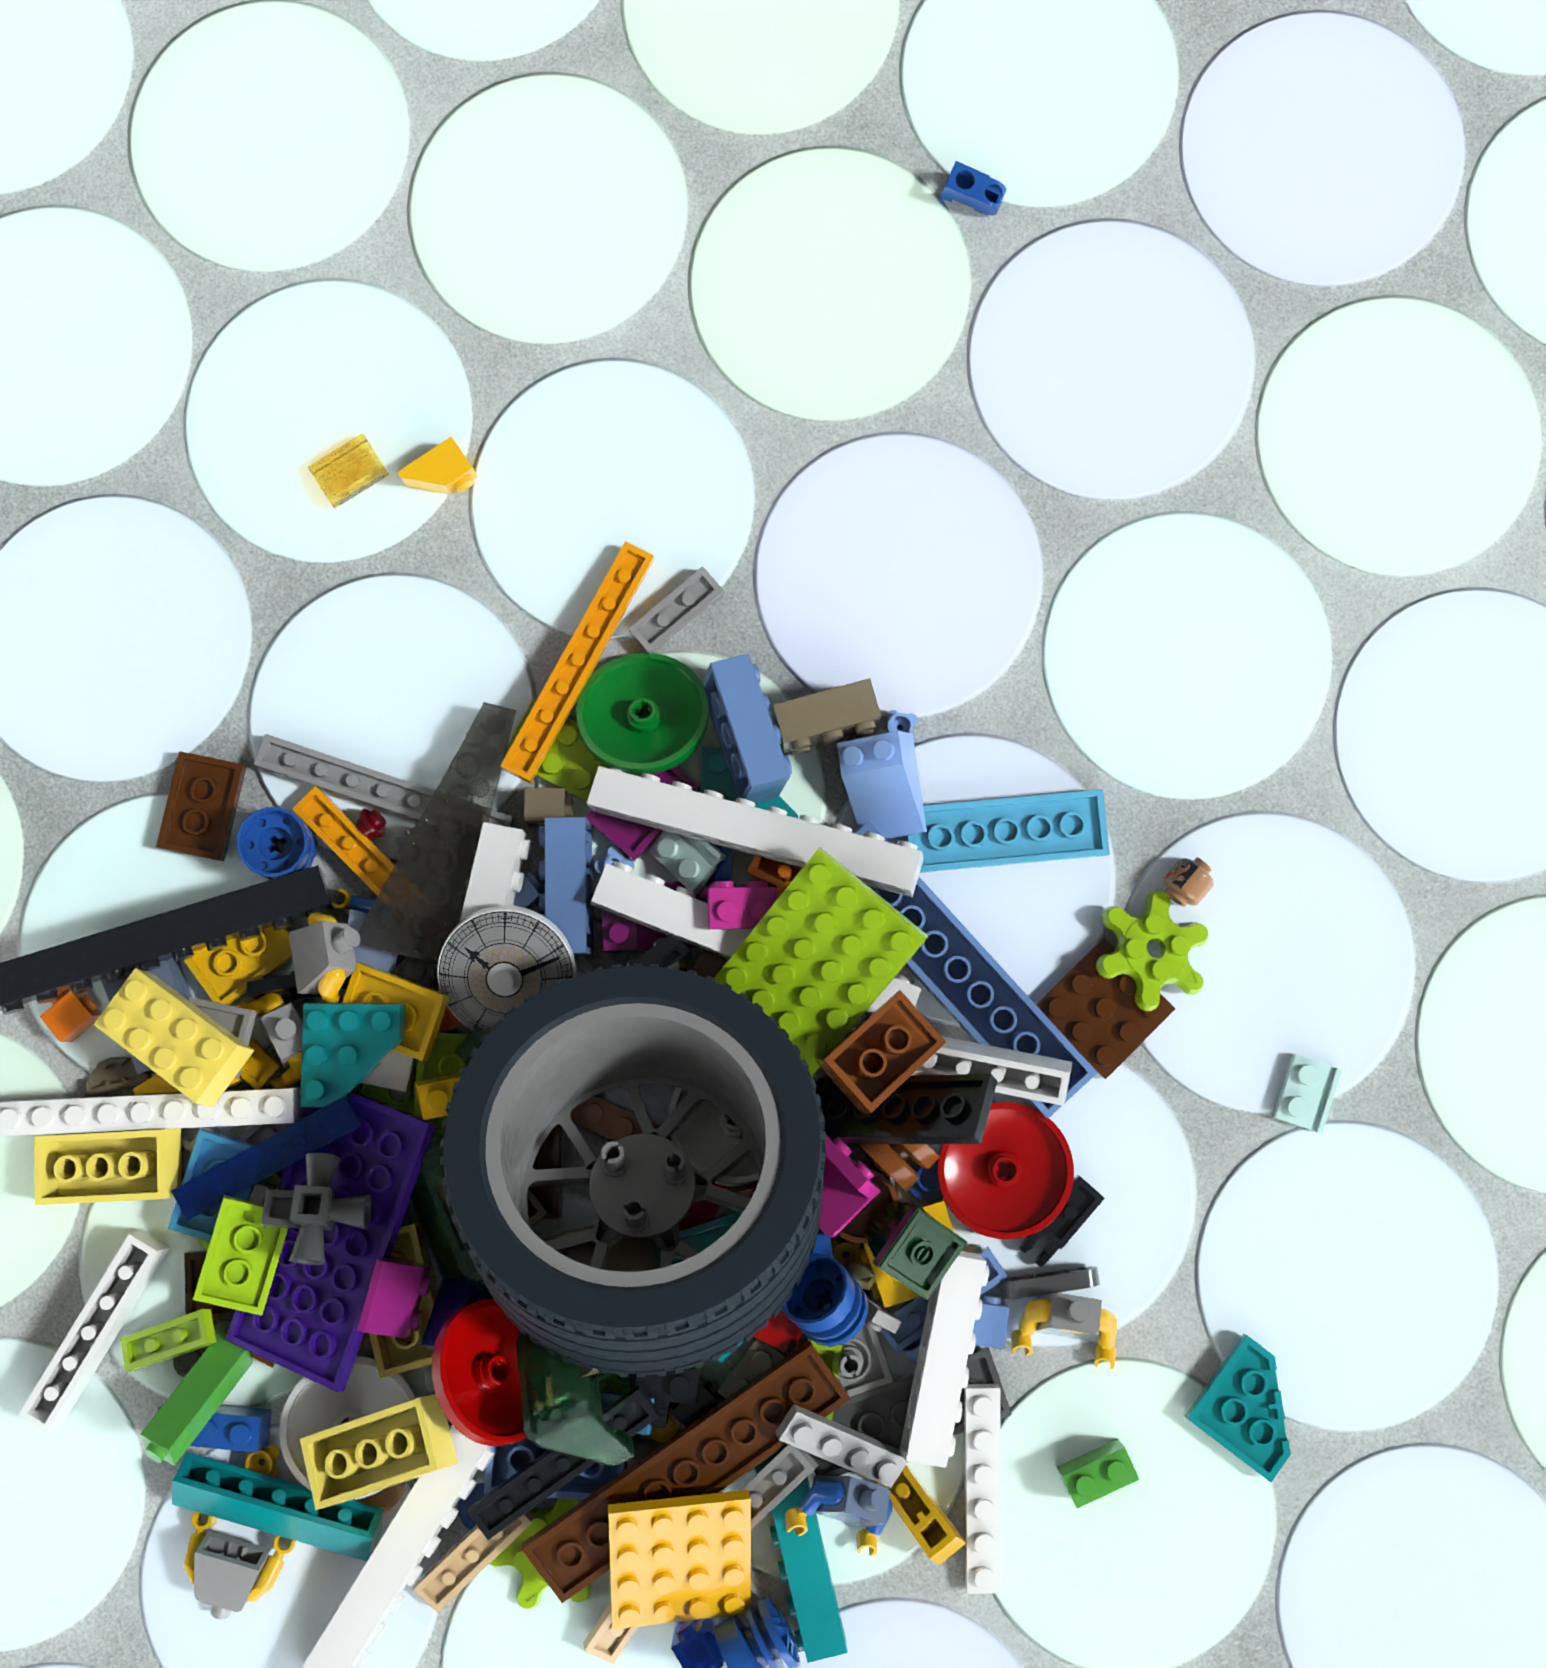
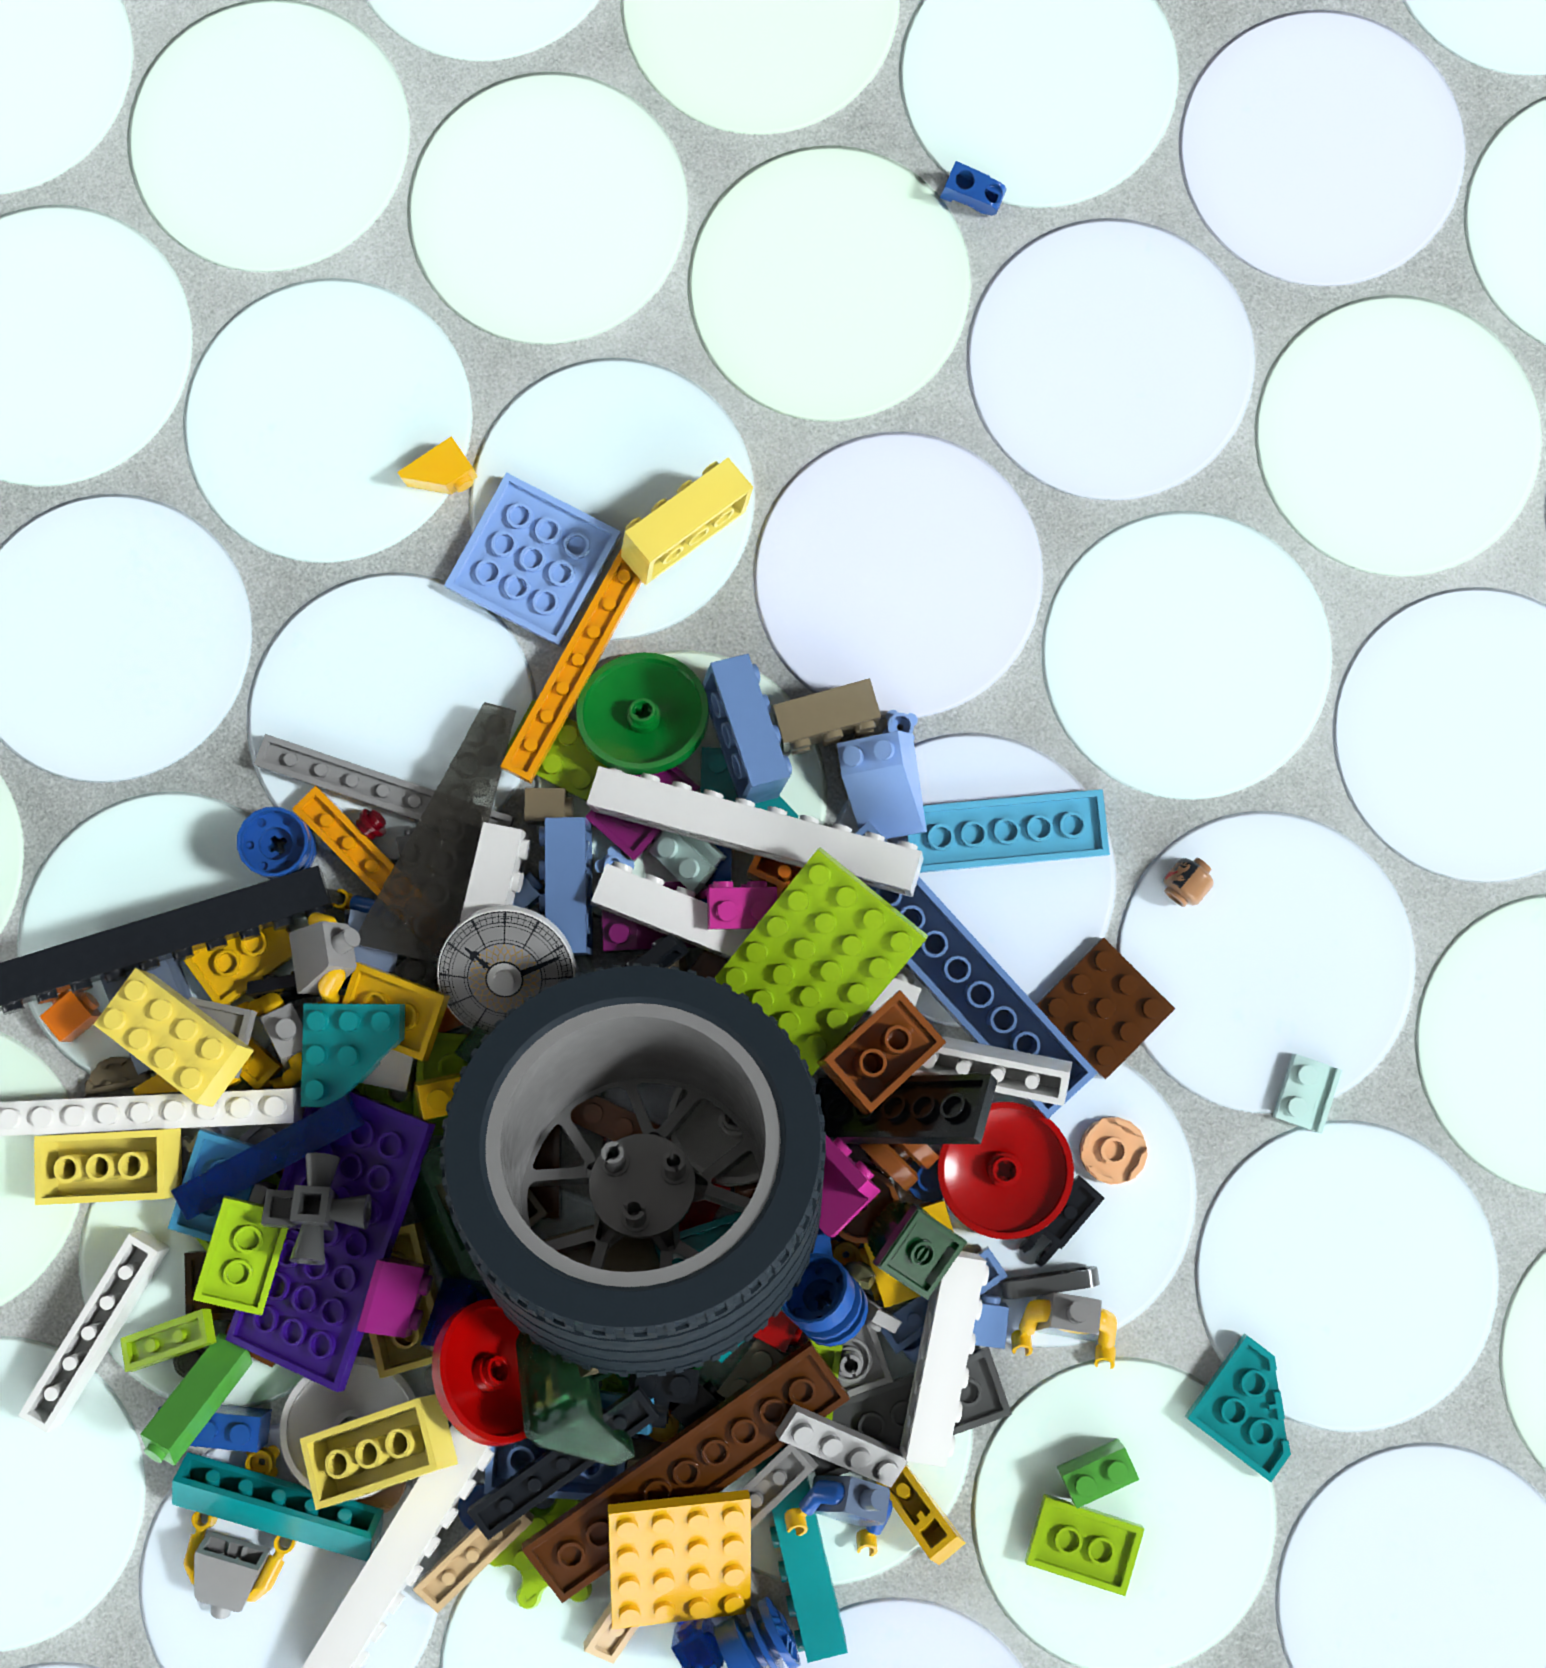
reddish brown plate [156,751,247,862] -> none
clear yellow plate [308,433,390,509] -> none
light grey plate [628,566,724,654] -> none
white plate [964,1384,1001,1594] -> none
lime plate [1096,890,1209,1011] -> none
none -> light blue plate [444,472,622,647]
none -> light yellow brick [621,457,753,586]
none -> lime plate [1024,1493,1145,1597]
none -> light nougat tile [1079,1117,1148,1185]

